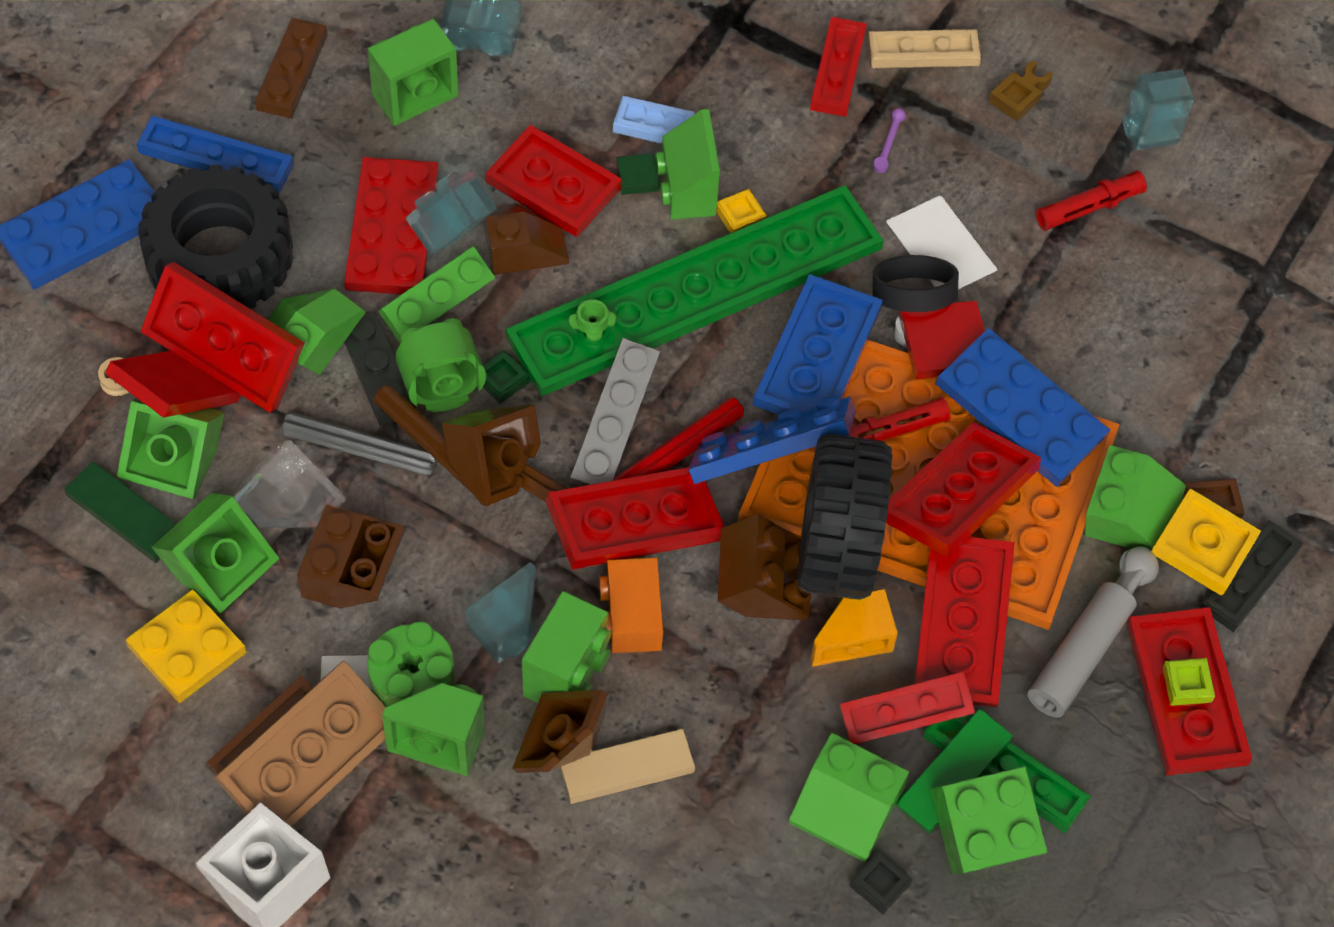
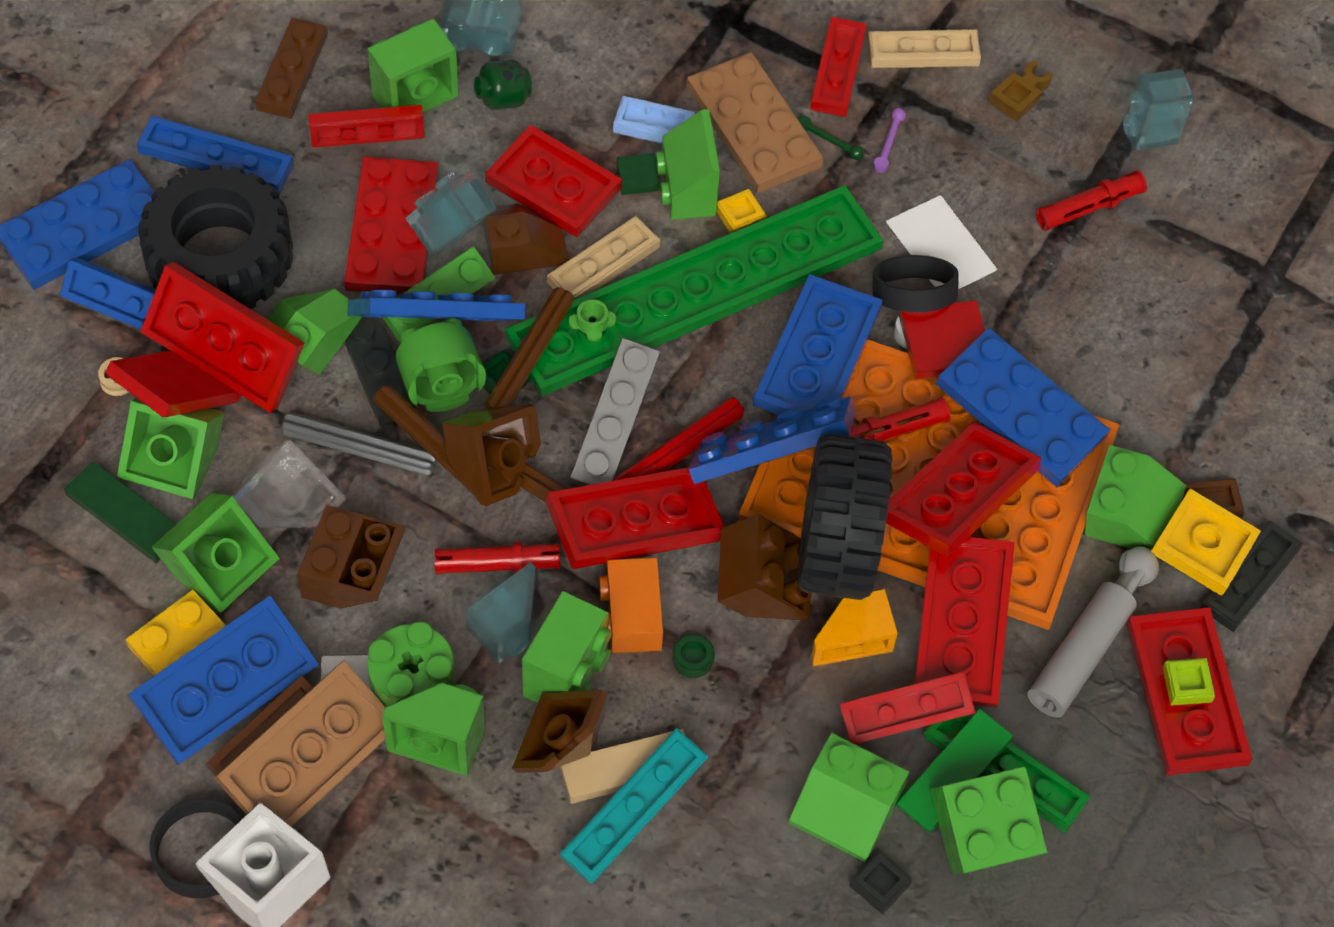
none -> blue plate [60,258,156,329]
none -> blue plate [127,595,319,765]
none -> black tyre [150,798,242,899]
none -> red tile [308,105,425,148]
none -> blue plate [348,290,525,321]
none -> red pin [434,541,560,575]
none -> dark green head [474,59,532,110]
none -> reddish brown axle [486,287,573,410]
none -> tan tile [547,216,660,300]
none -> teal tile [559,728,709,885]
none -> dark green tile [672,634,715,678]
none -> medium nougat plate [686,52,823,194]
none -> dark green hinge [797,116,864,160]

